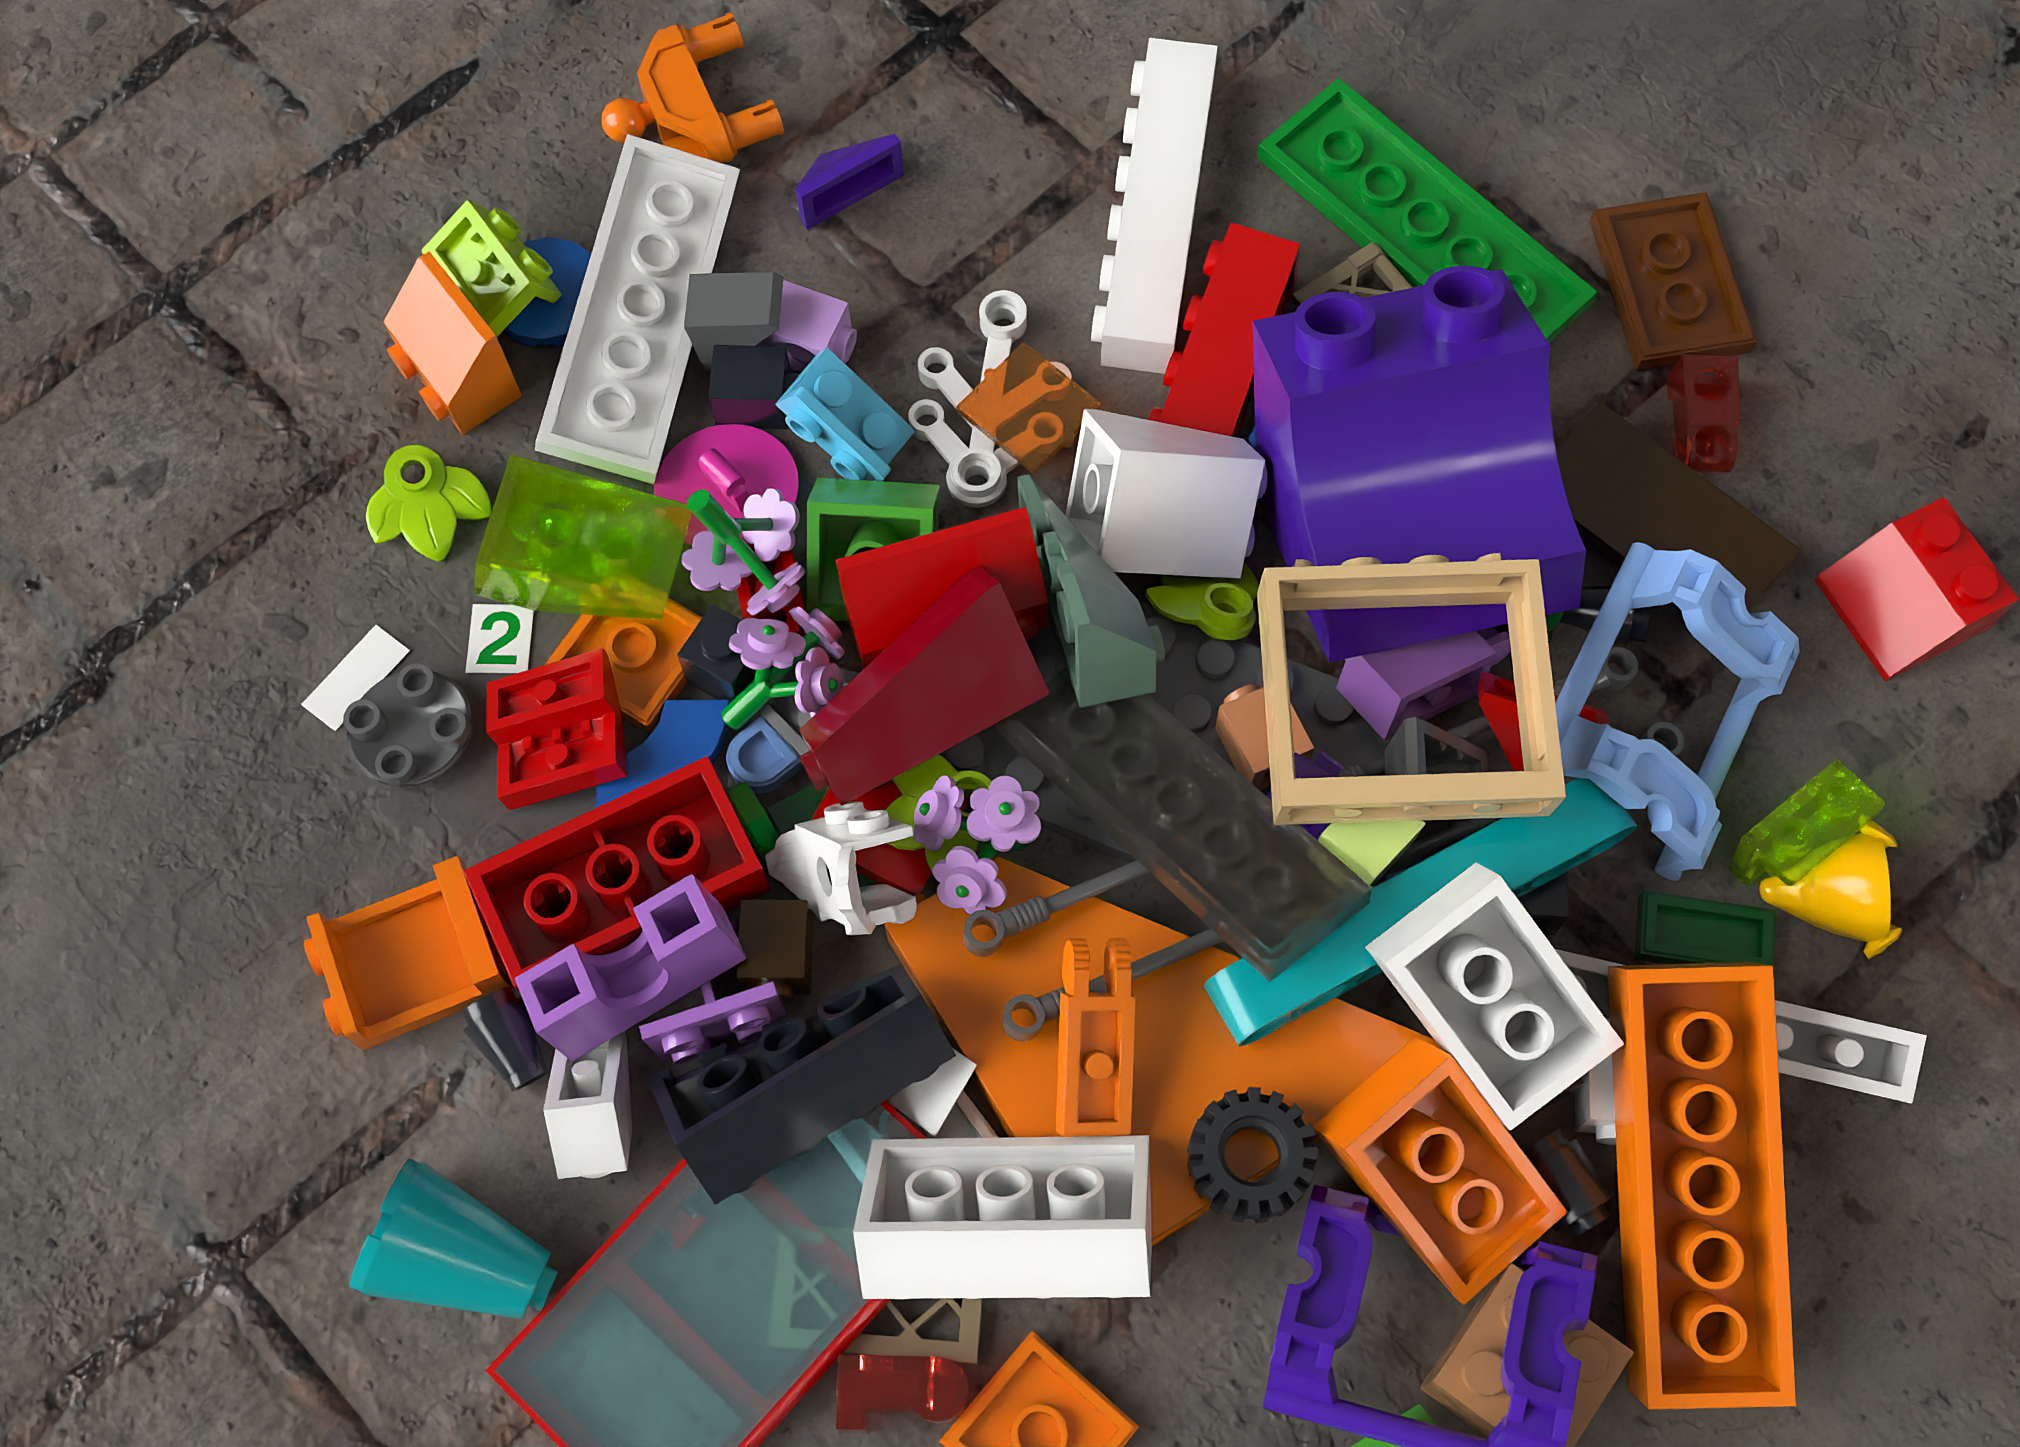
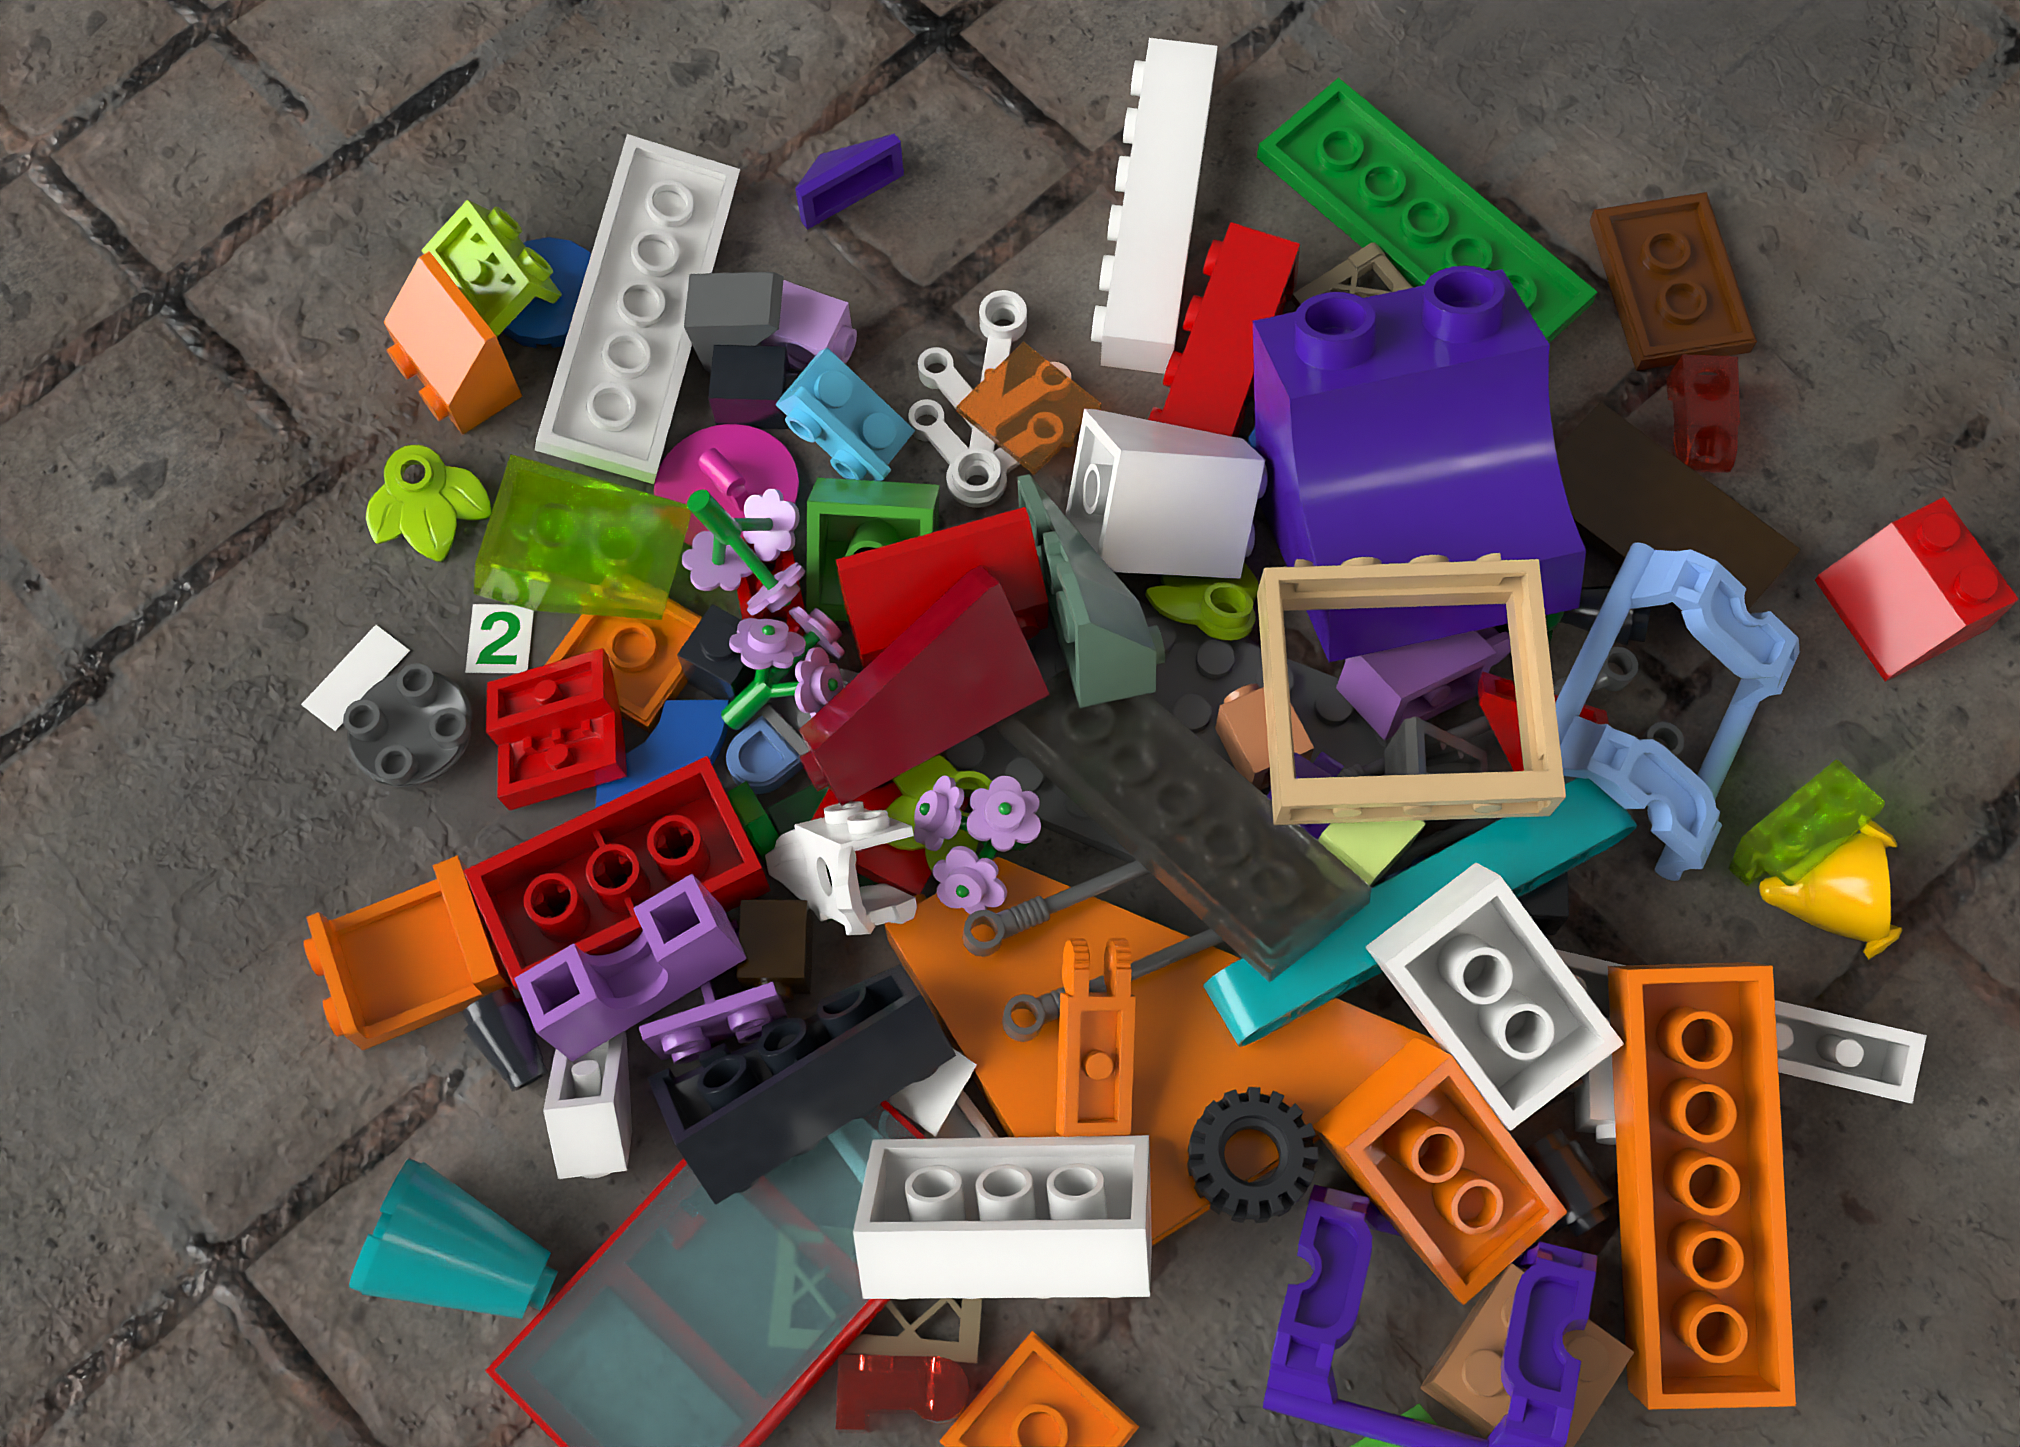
orange connector [601,12,785,164] -> none
dark green tile [1634,891,1776,973] -> none

